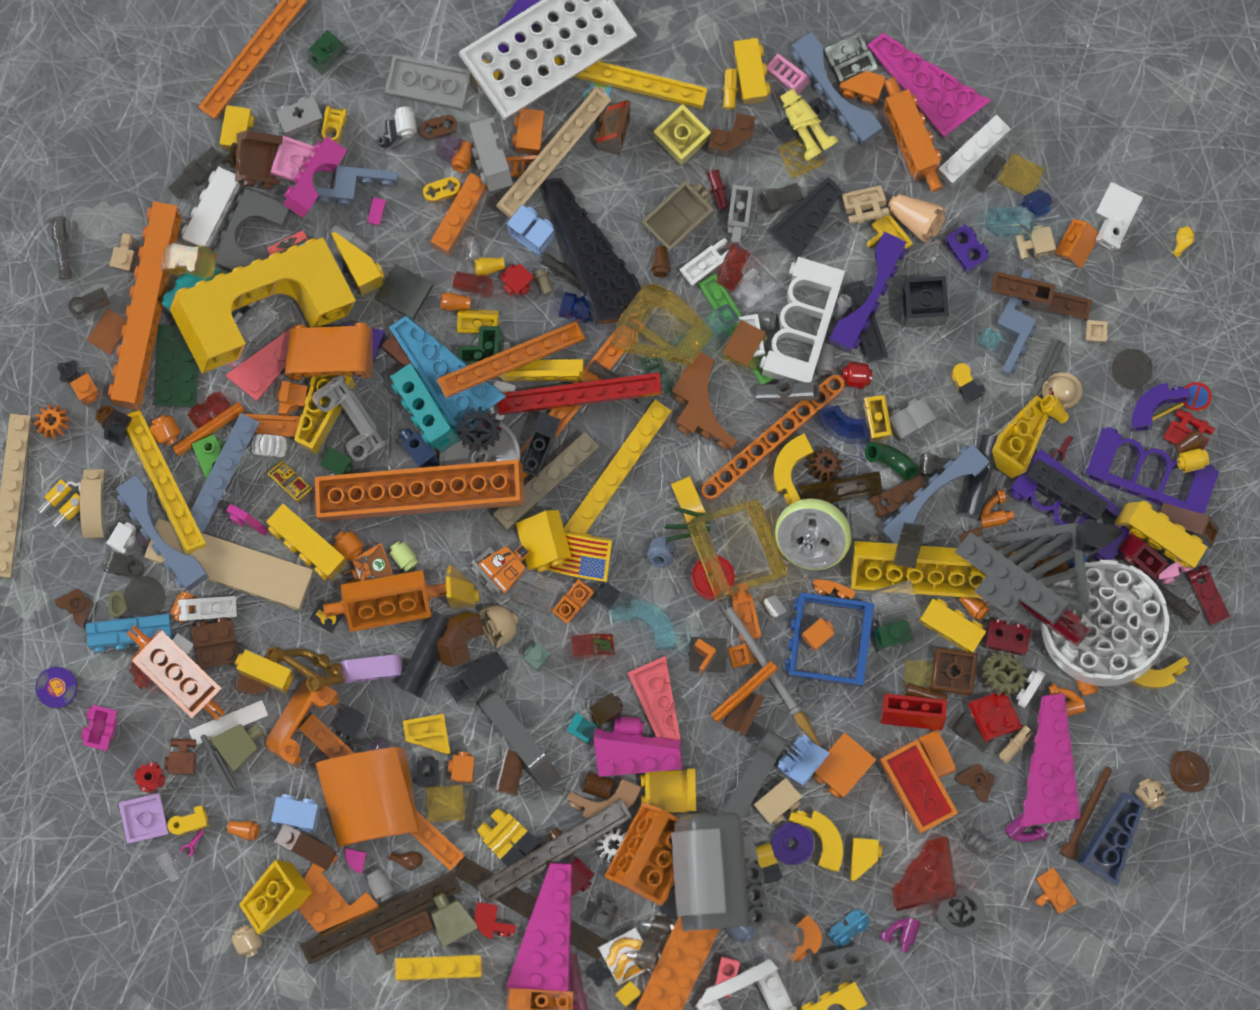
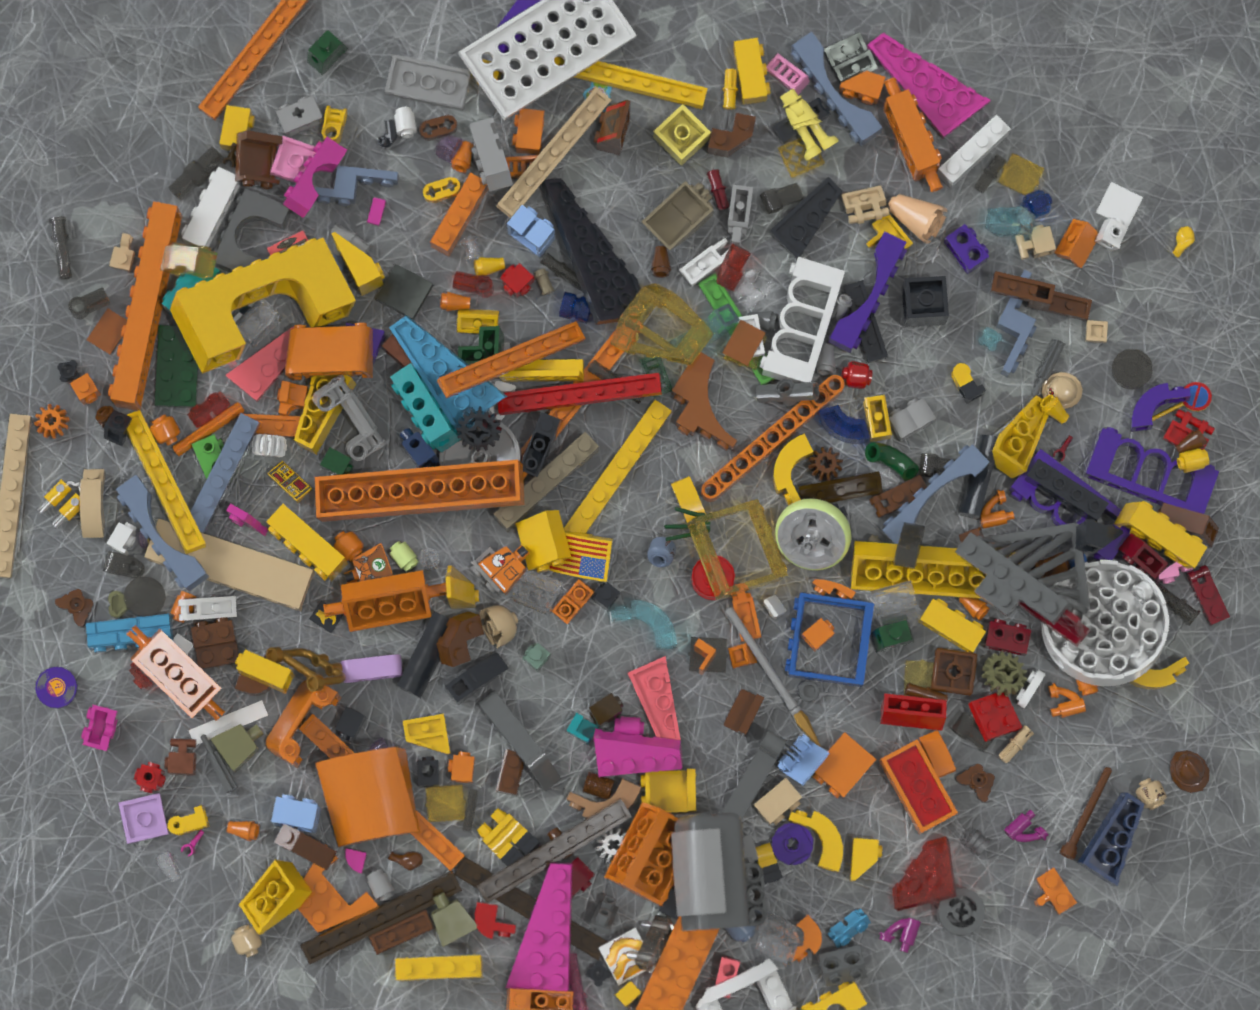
clear red slope [571,634,615,660] -> none
orange axle [711,661,778,722] -> none
dark pink wing [1020,693,1081,827] -> none

